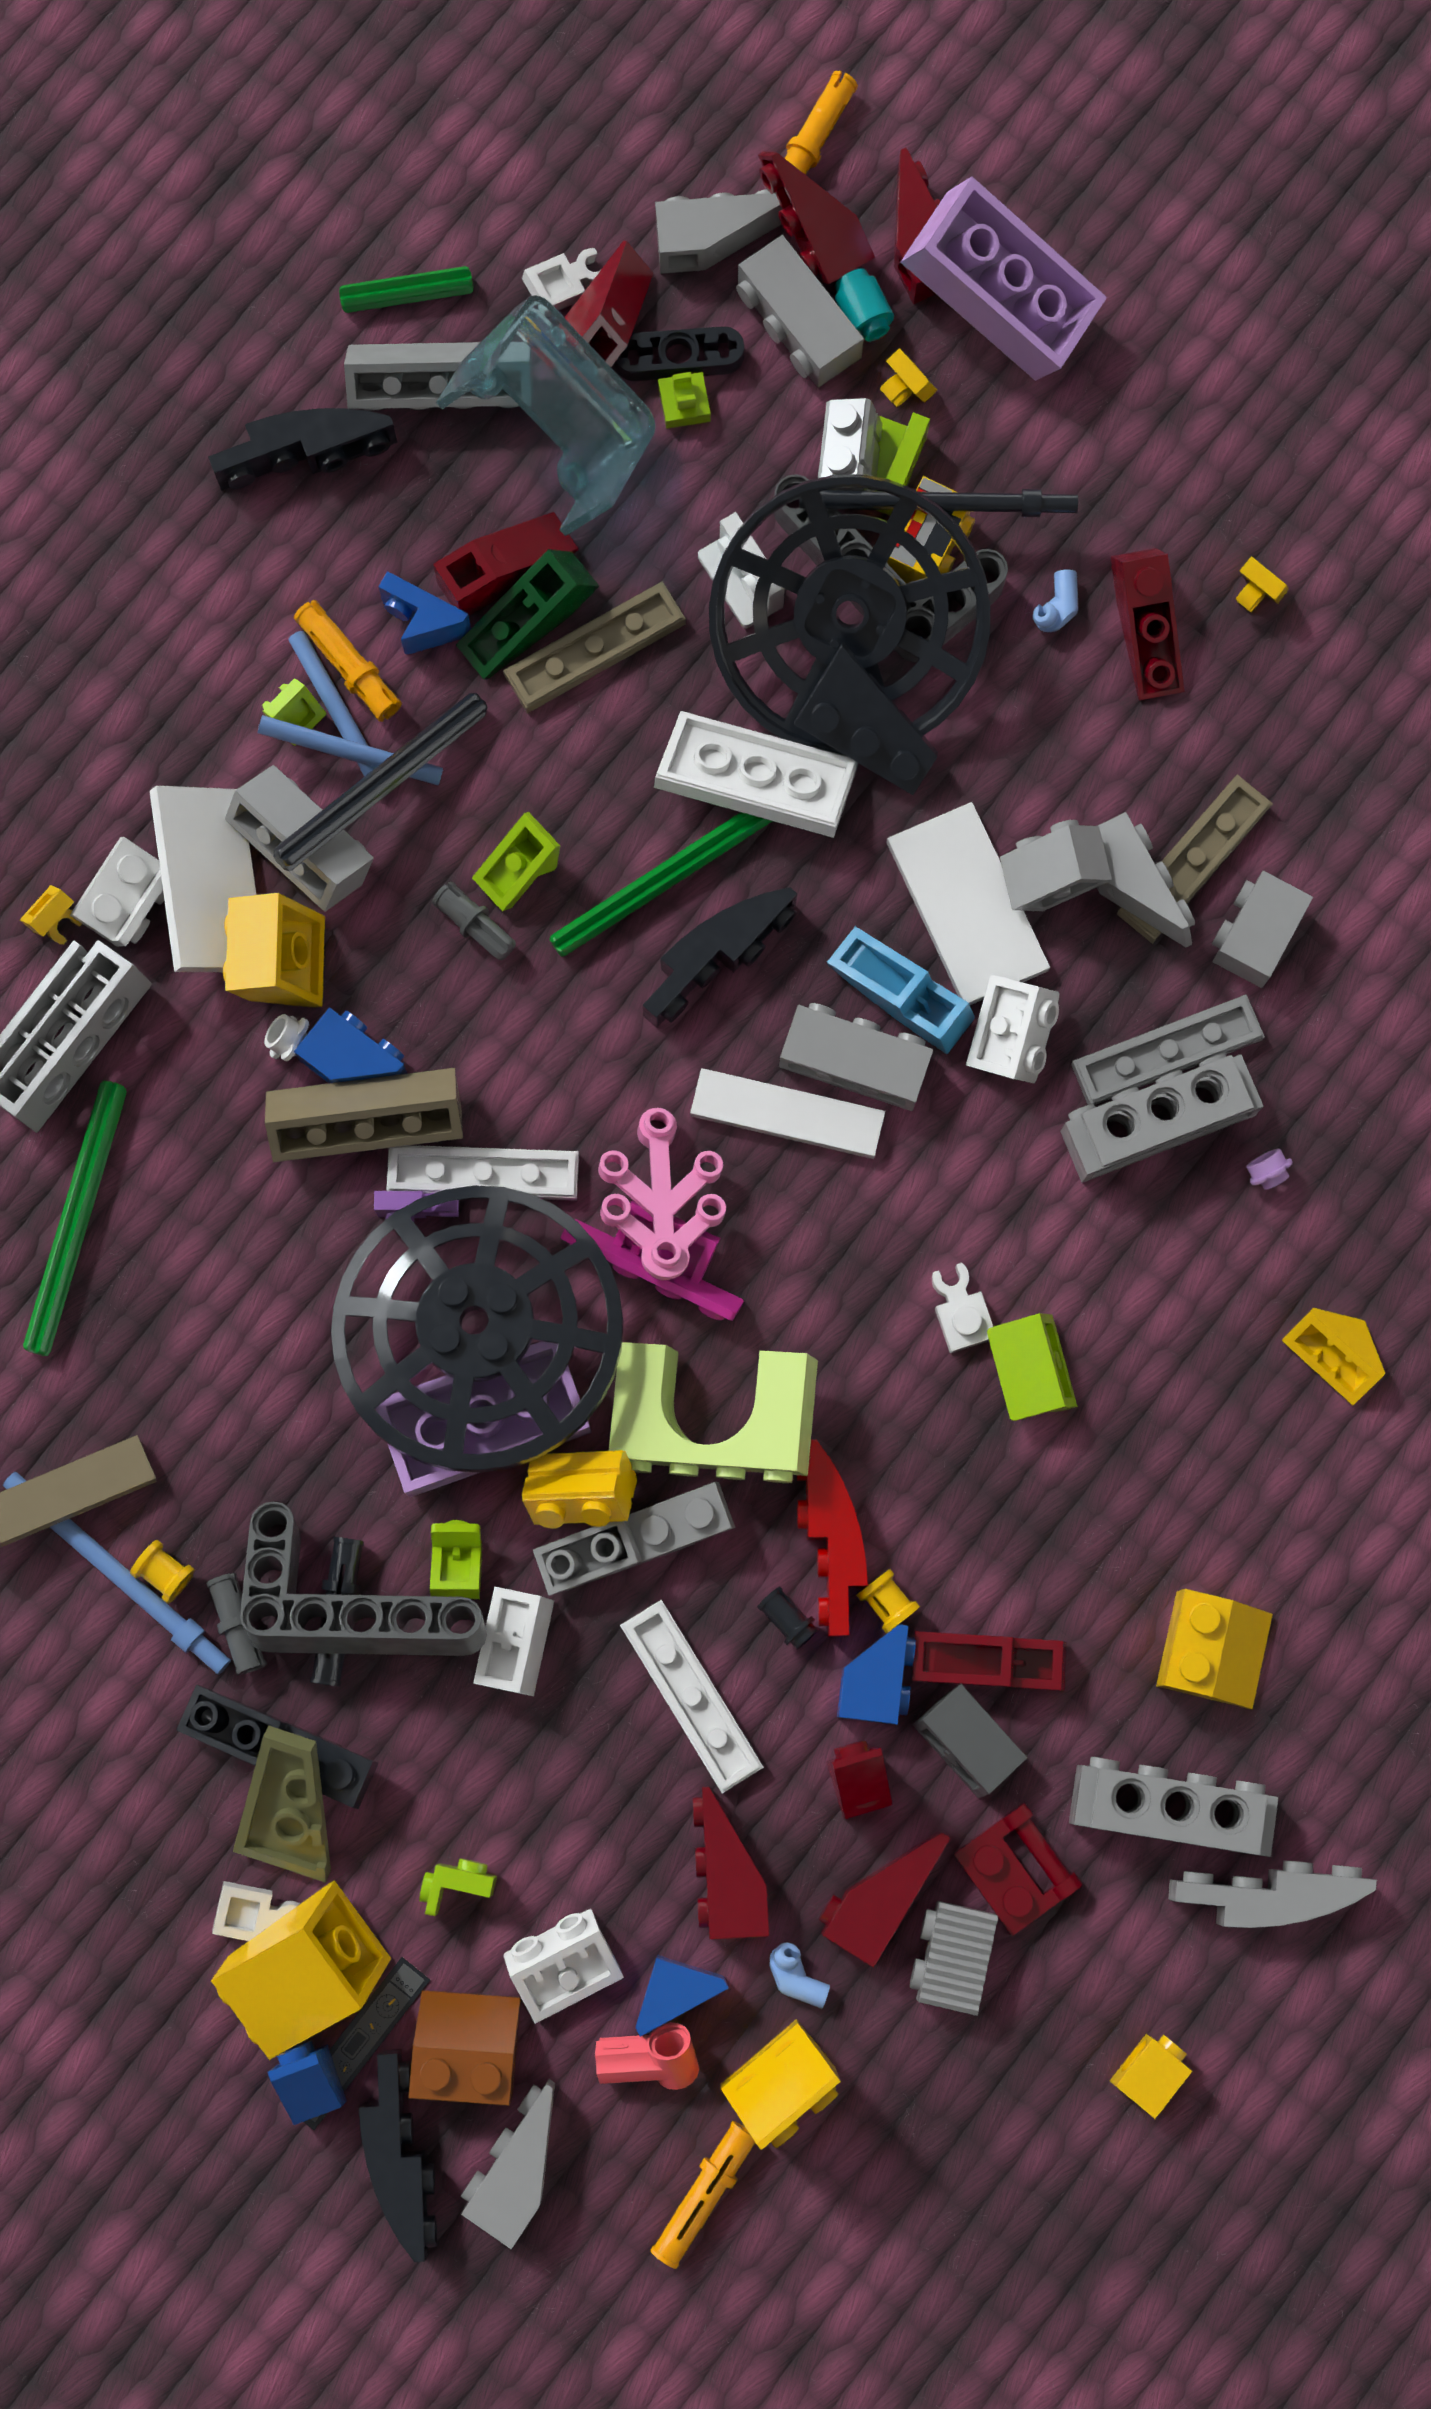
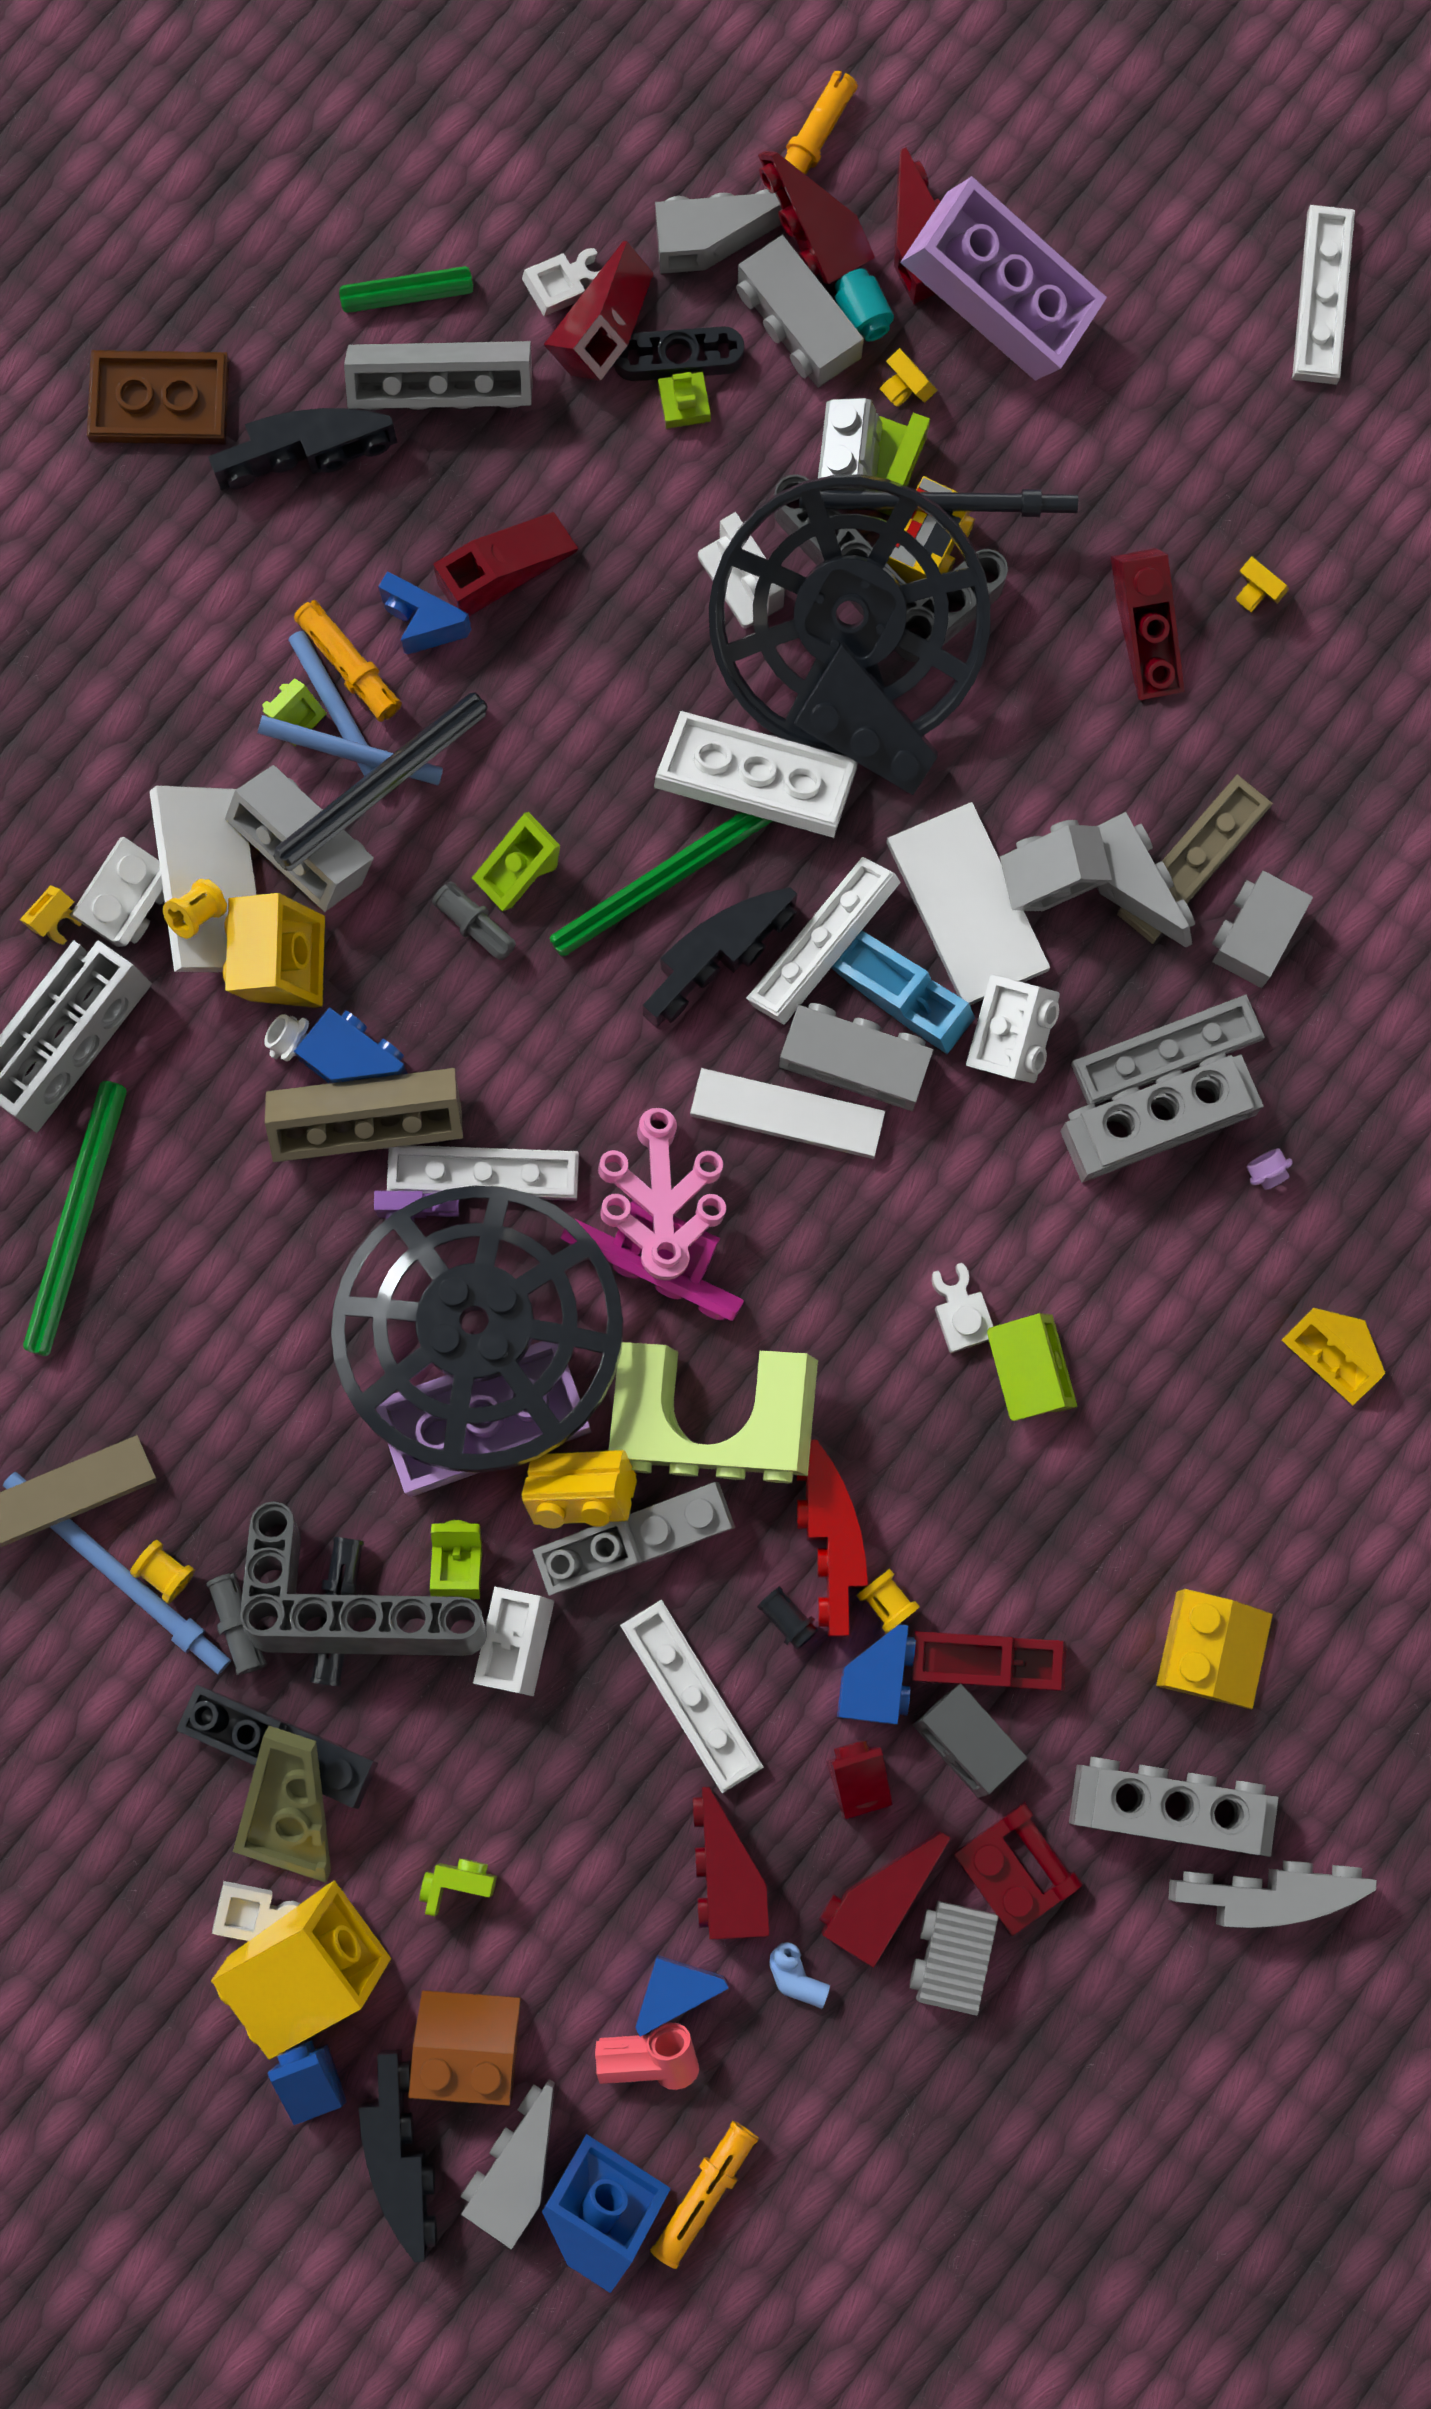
sticker [304,1957,431,2130] -> none
clear light blue windscreen [436,295,655,536] -> none
dark green slope [456,549,599,679] -> none
dark tan tile [503,581,686,714] -> none
white bracket [503,1909,624,2024] -> none
yellow slope [721,2019,841,2150] -> none
light blue arm [1033,570,1078,632] -> none
yellow brick [1109,2034,1192,2119] -> none
none -> reddish brown tile [87,350,229,444]
none -> yellow bush [163,879,227,939]
none -> blue slope [542,2134,671,2293]
none -> white tile [746,857,901,1025]
none -> white tile [1292,205,1355,385]

